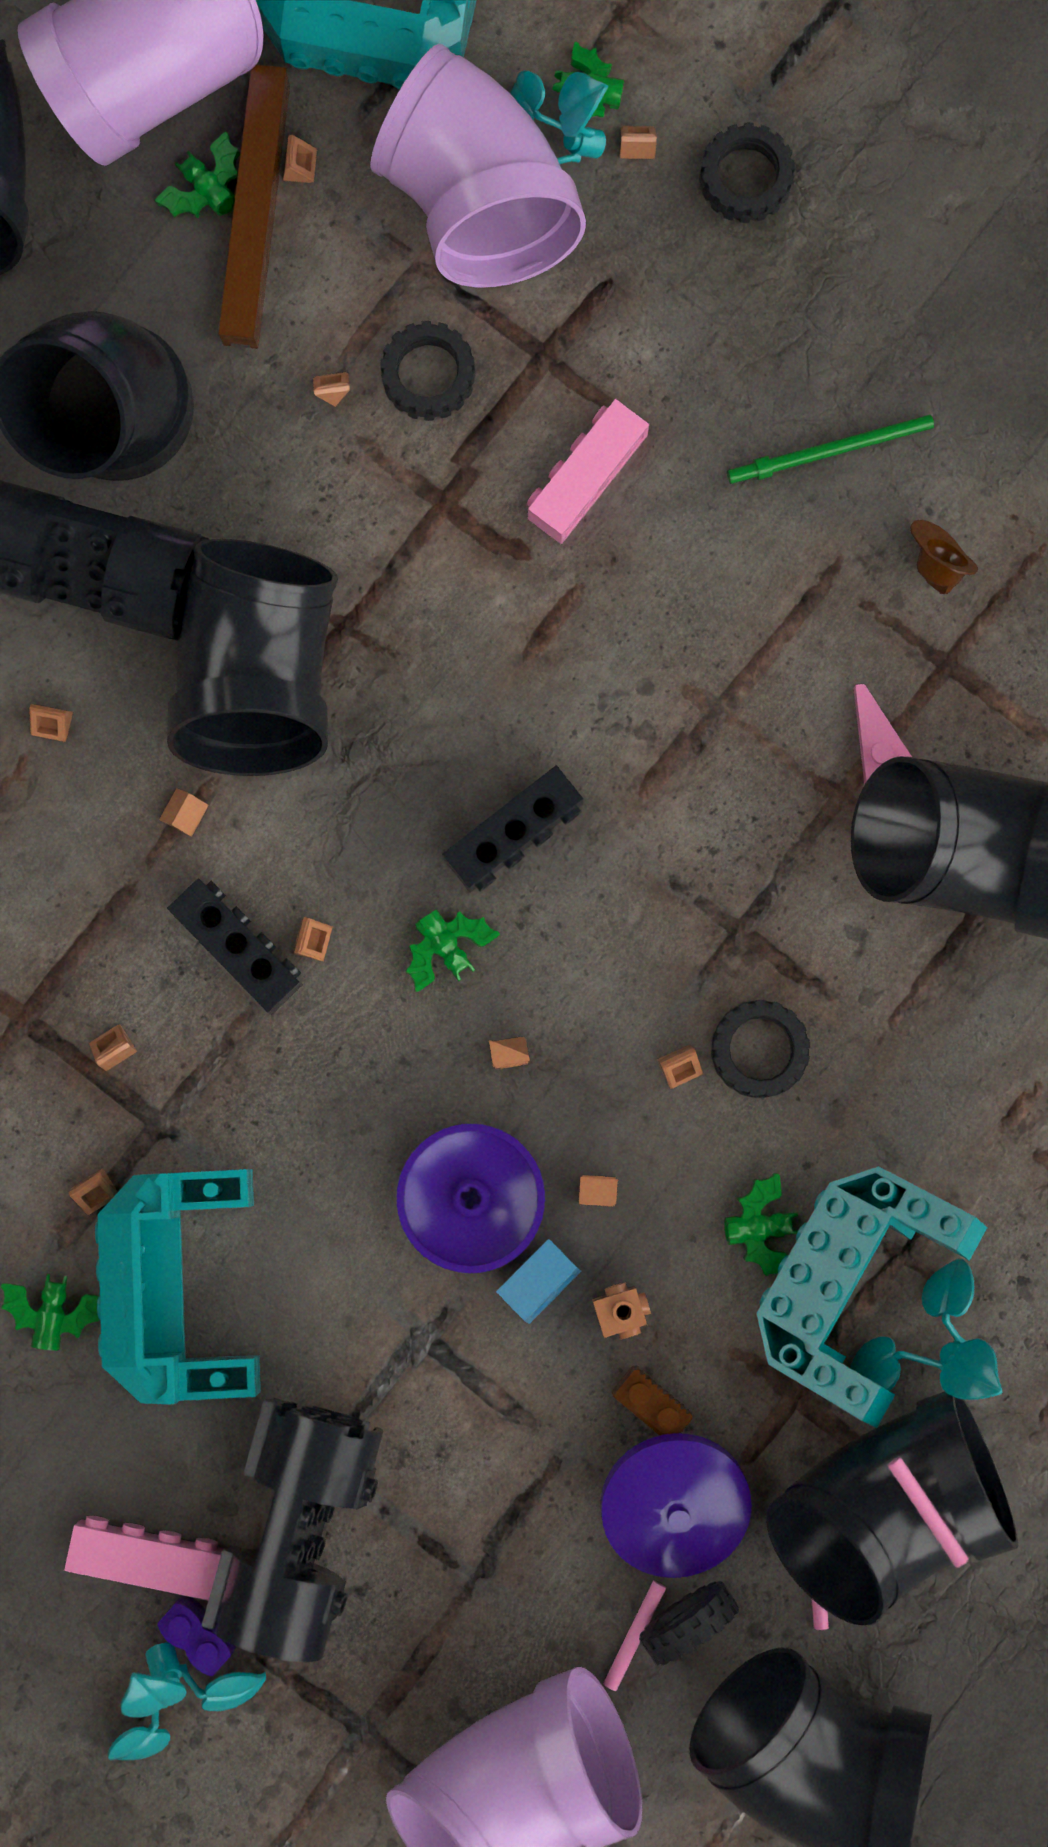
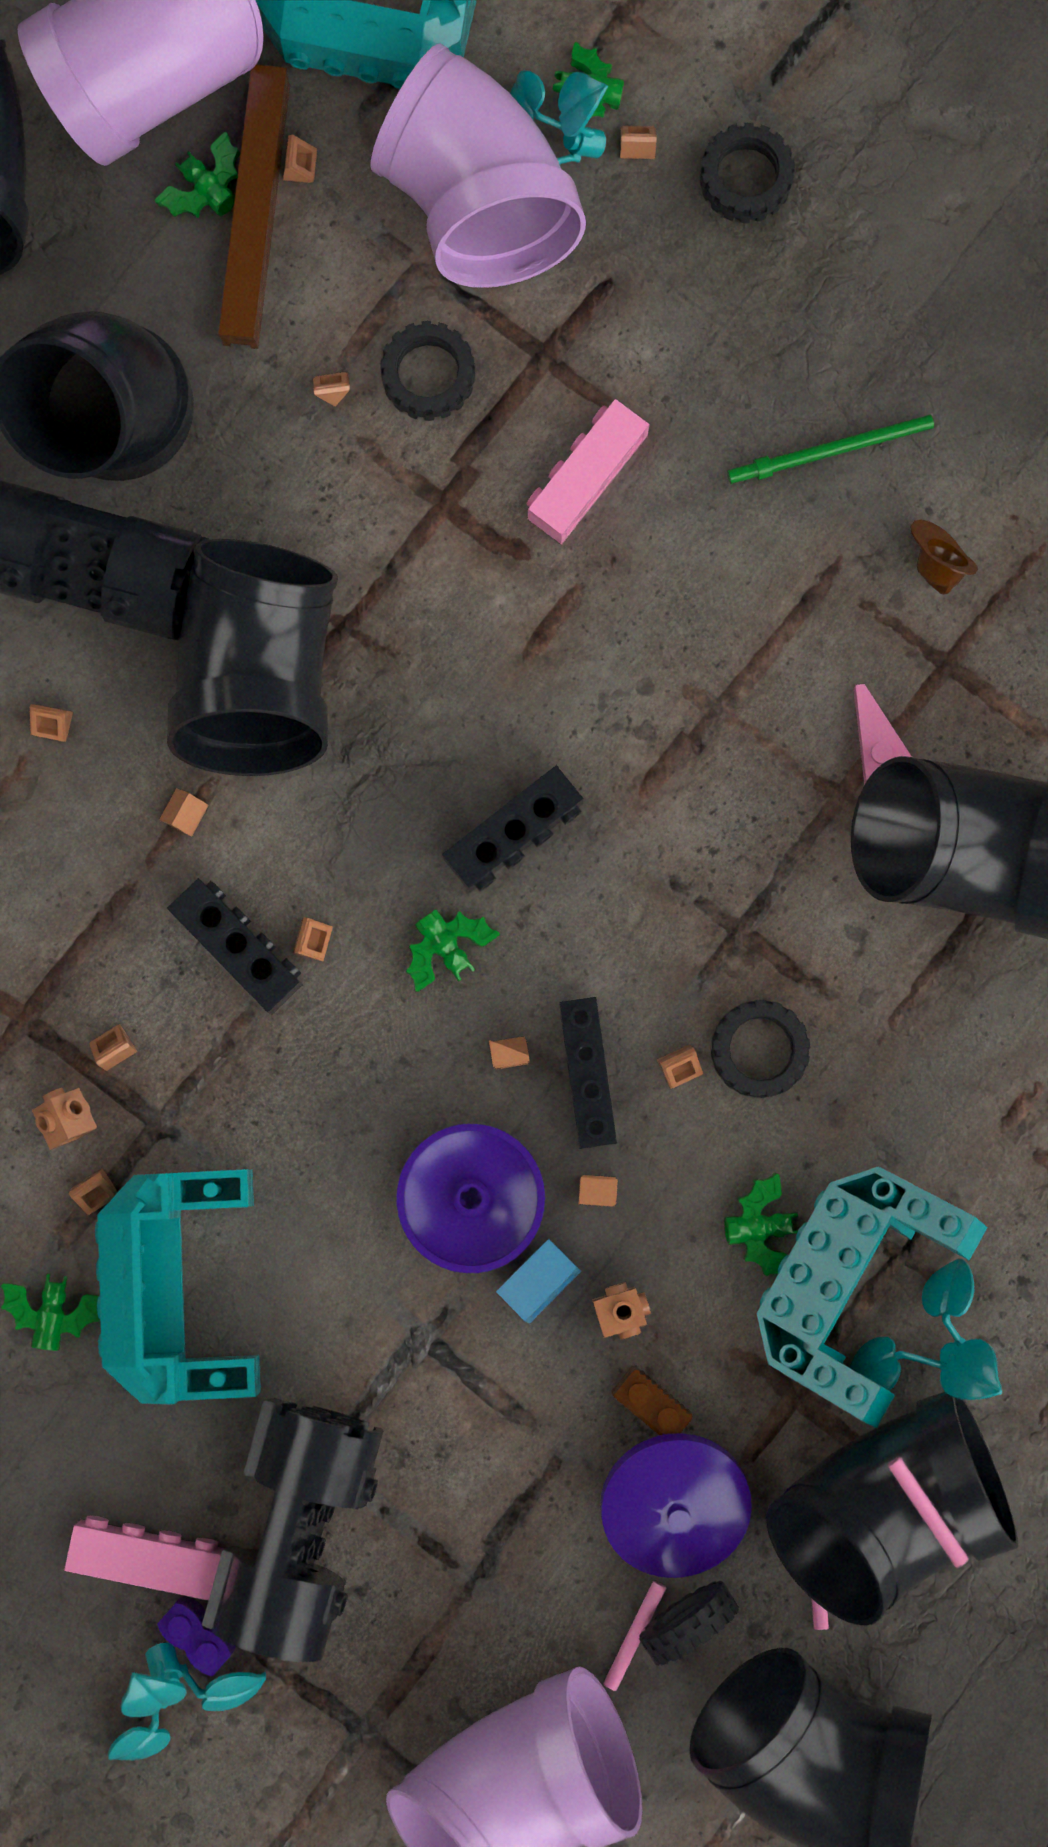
none -> nougat brick [32,1088,97,1150]
none -> black brick [559,997,617,1149]

